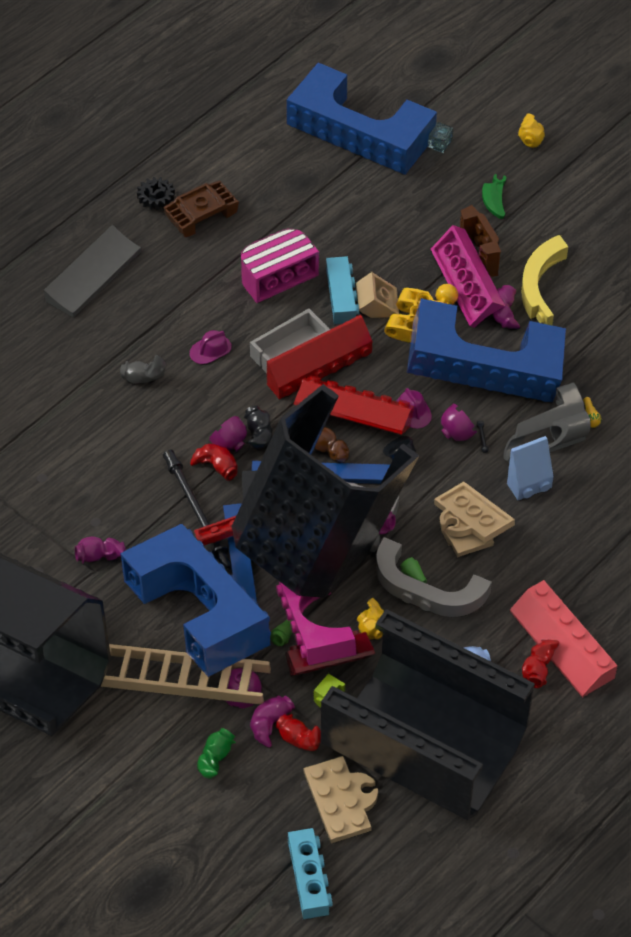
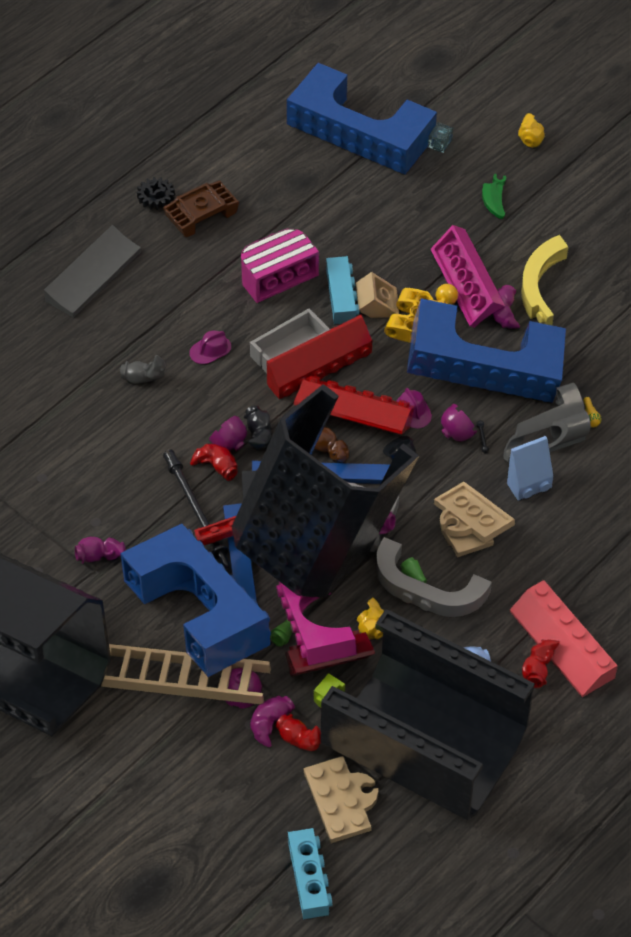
green animal [197,728,236,779] -> none
reddish brown plate [460,205,501,277] -> none

